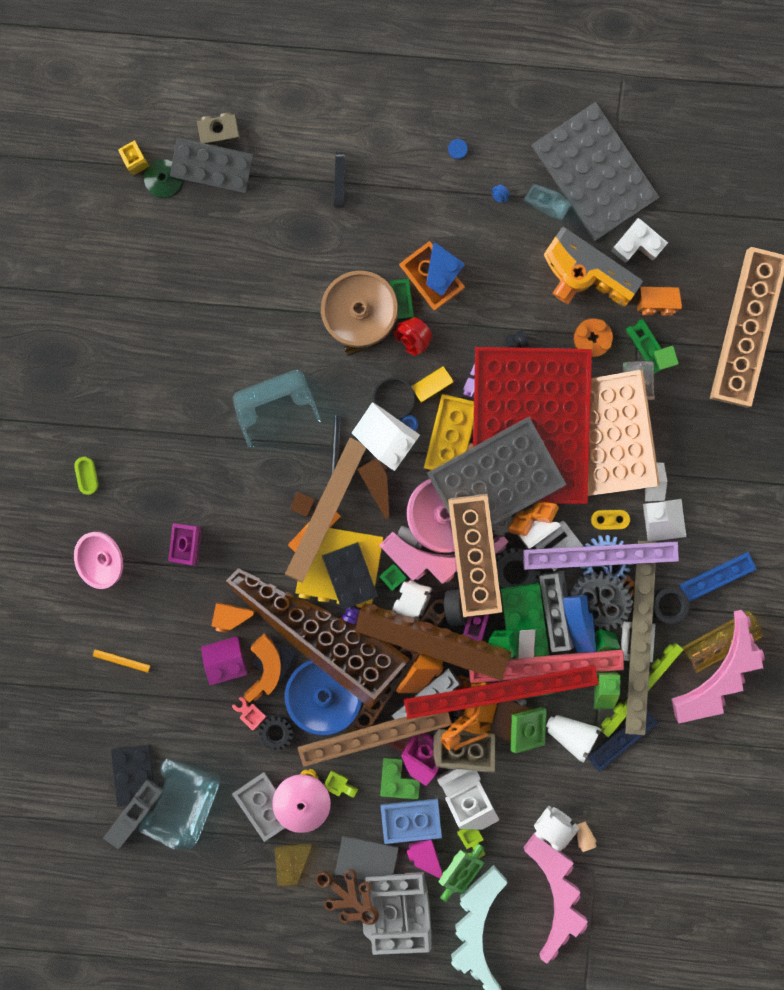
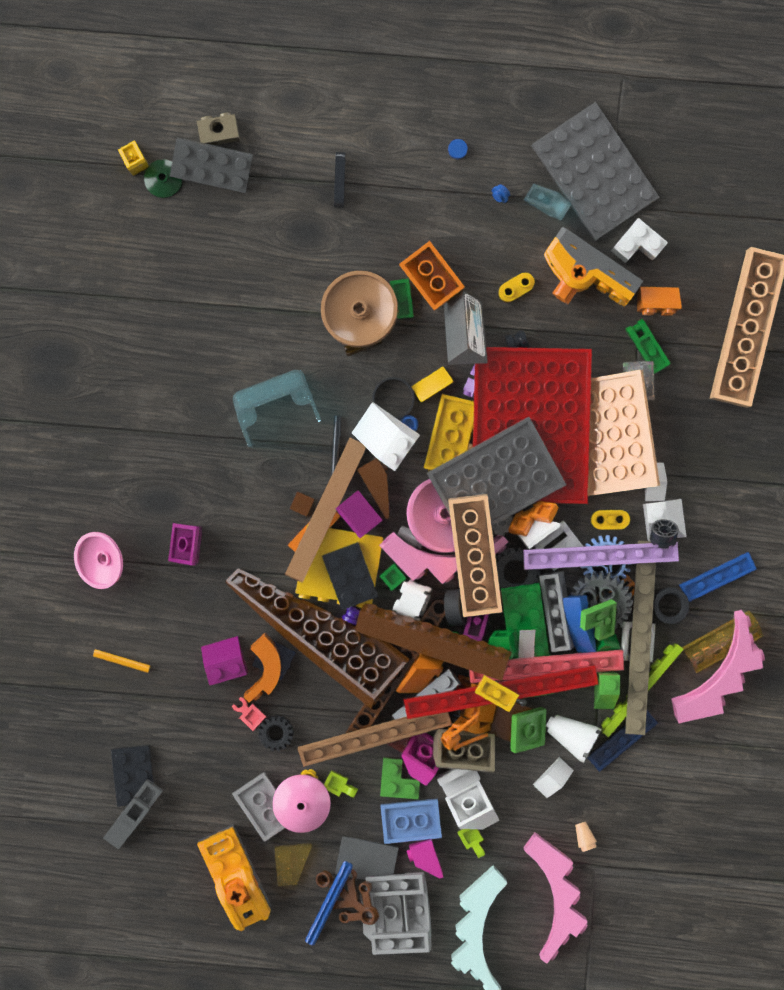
lime tile [74,457,99,495] -> none
clear light blue windscreen [138,759,219,850] -> none
orange slope [212,603,255,633] -> none
blue dish [285,660,362,736] -> none
red cone [394,317,432,356] -> none
blue wing [426,242,465,296] -> none
bright green plate [438,844,484,902] -> none
white brick [534,806,579,852] -> none
orange plate [574,319,613,357] -> none
bright green tile [654,346,679,370] -> none
none -> light orange piece [197,824,272,931]
none -> blue axle [305,861,353,945]
none -> magenta slope [335,491,382,538]
none -> dark grey slope [444,290,487,365]
none -> yellow plate [475,675,519,712]
none -> yellow plate [498,273,535,302]
none -> white slope [533,757,573,798]
none -> bright green plate [580,599,617,641]
none -> black wheel [650,519,679,549]

